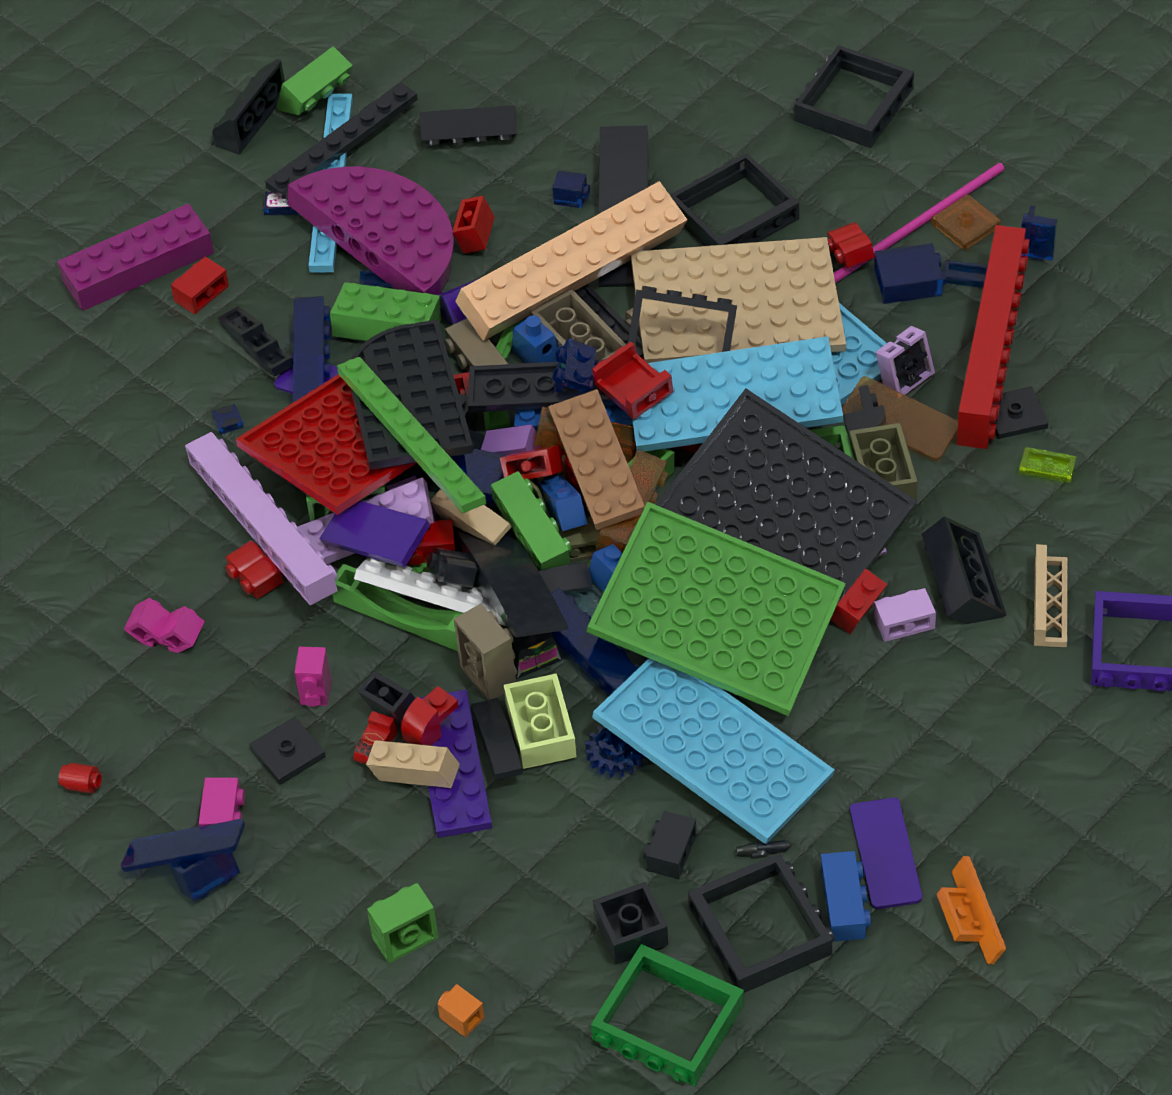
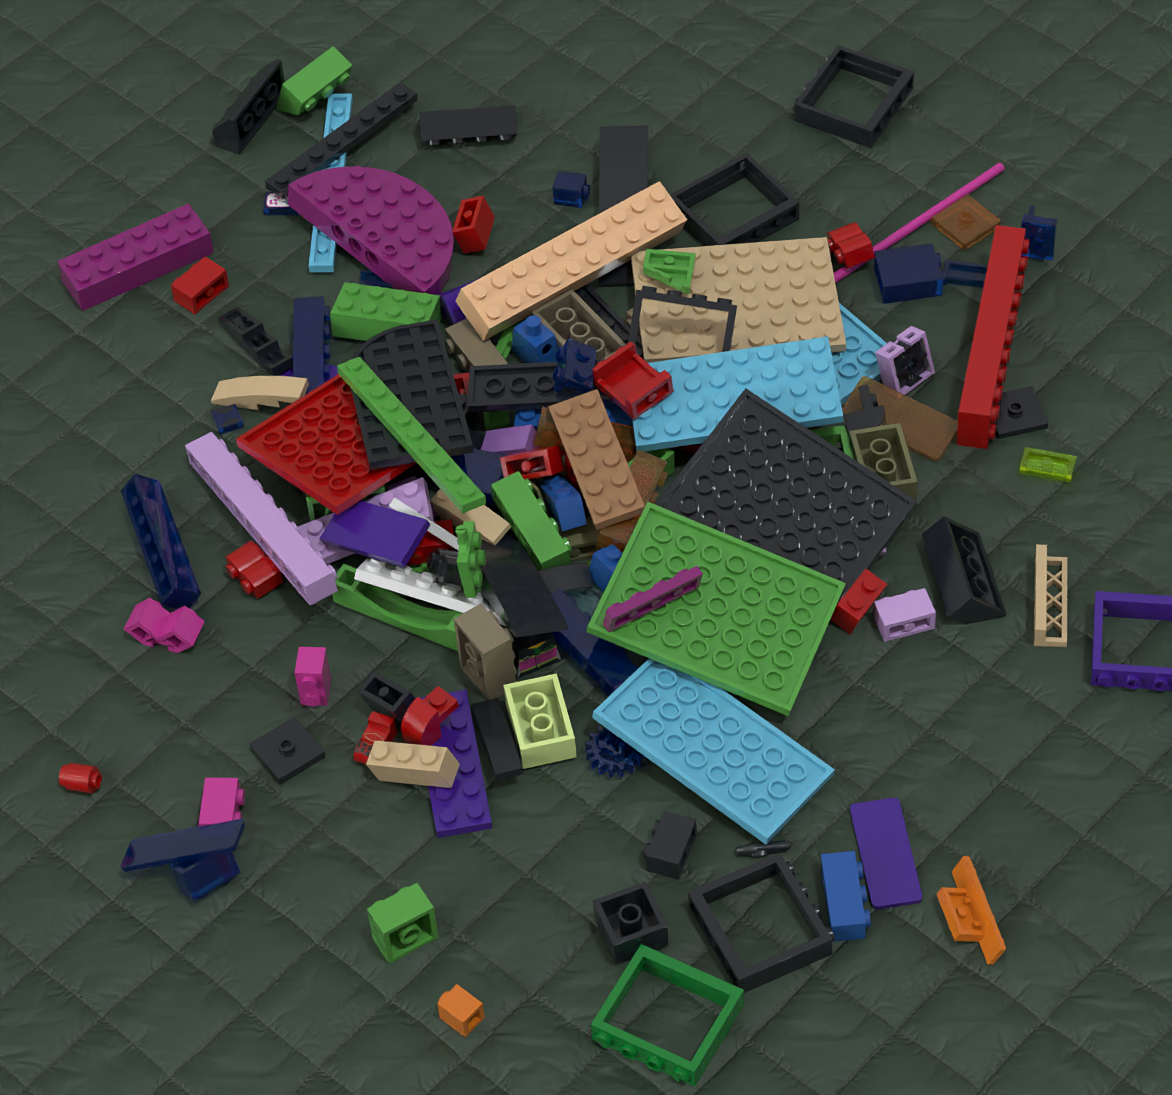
none -> clear blue brick [121,474,201,609]
none -> tan slope [211,376,309,410]
none -> white sticker [389,498,459,551]
none -> bright green plate [455,521,486,598]
none -> magenta plate [603,566,703,632]
none -> bright green wing [643,249,696,294]

